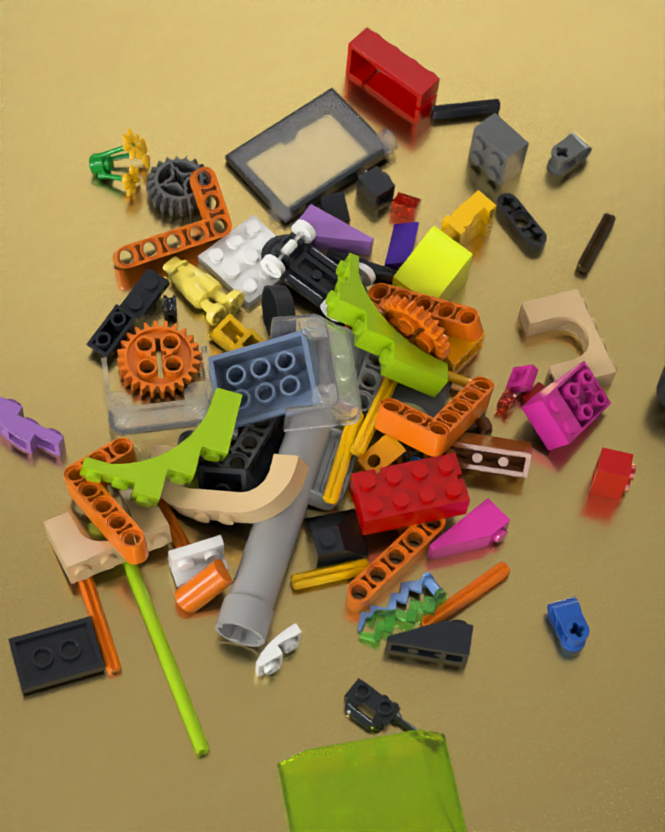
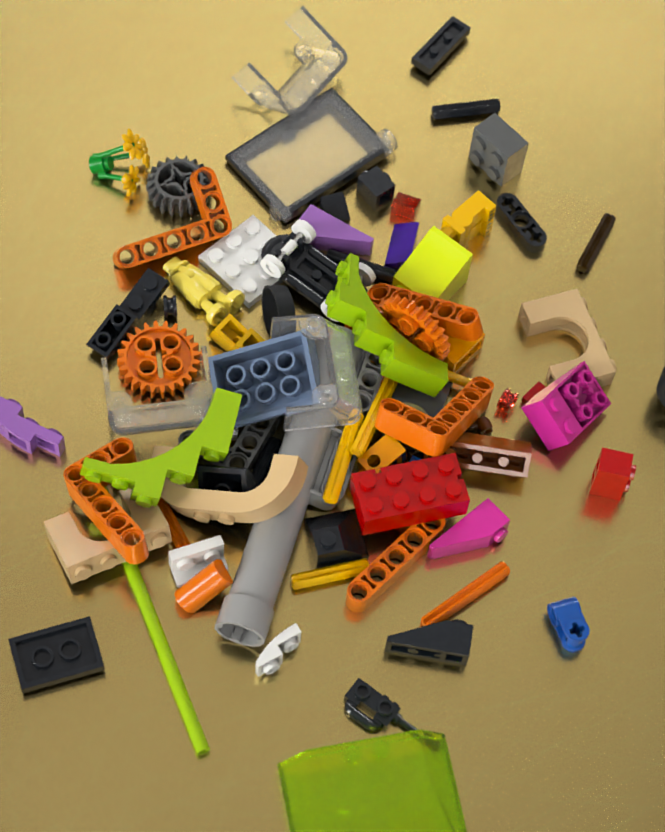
orange axle [78,576,122,674] -> none
red piece [346,27,440,124] -> none
piece [358,571,447,643] -> none
dark pink plate [506,364,539,394] -> none
dark grey piece [547,132,592,175] -> none
none -> clear windscreen [231,6,348,116]
none -> black plate [411,16,471,75]

